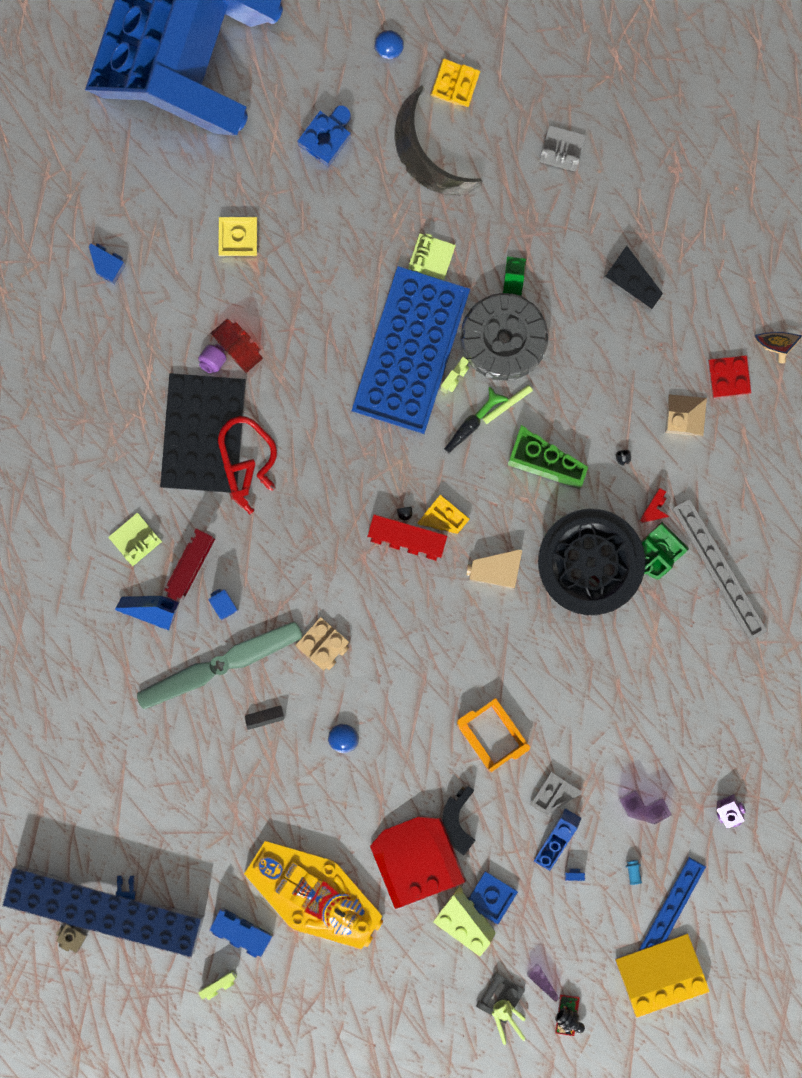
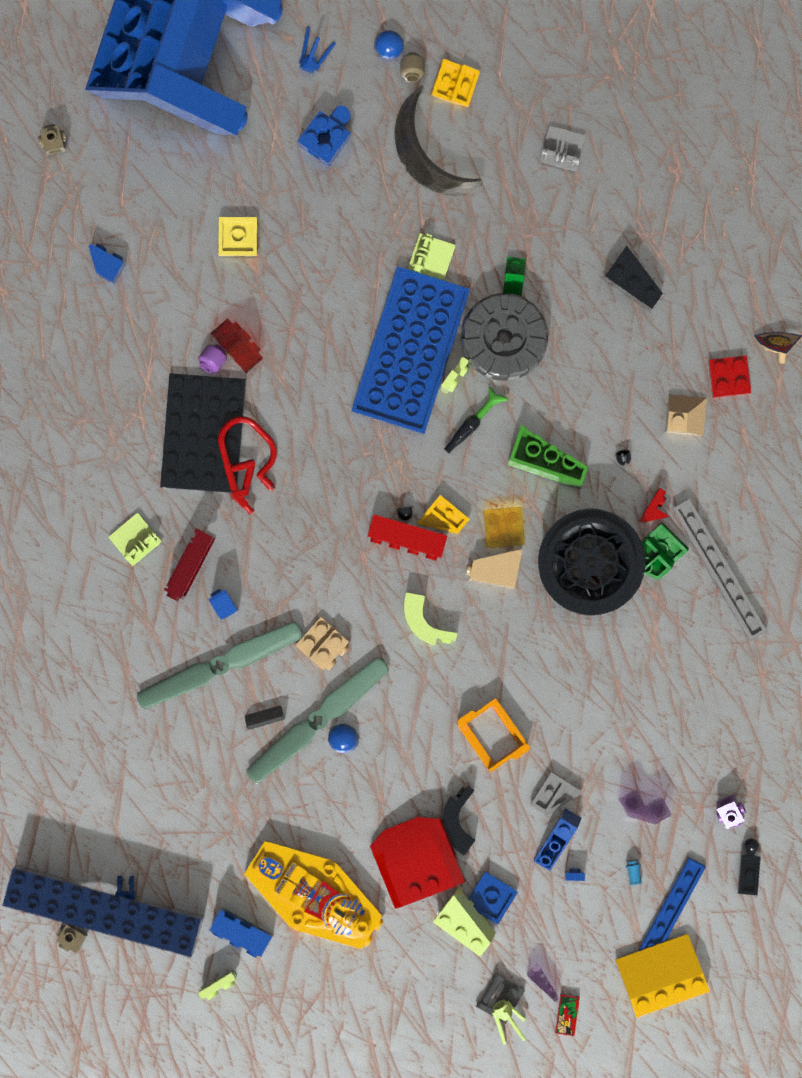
blue slope [115,596,179,630] -> none
yellowish green bar [482,385,533,424] -> none
black piece [555,1008,585,1034] -> none
none -> dark tan brick [38,124,67,156]
none -> sand green piece [246,657,389,784]
none -> blue plant [299,26,335,74]
none -> dark tan head [400,52,425,82]
none -> yellowish green arch [404,593,457,645]
none -> clear yellow plate [483,506,525,548]
none -> black plate [737,838,761,896]

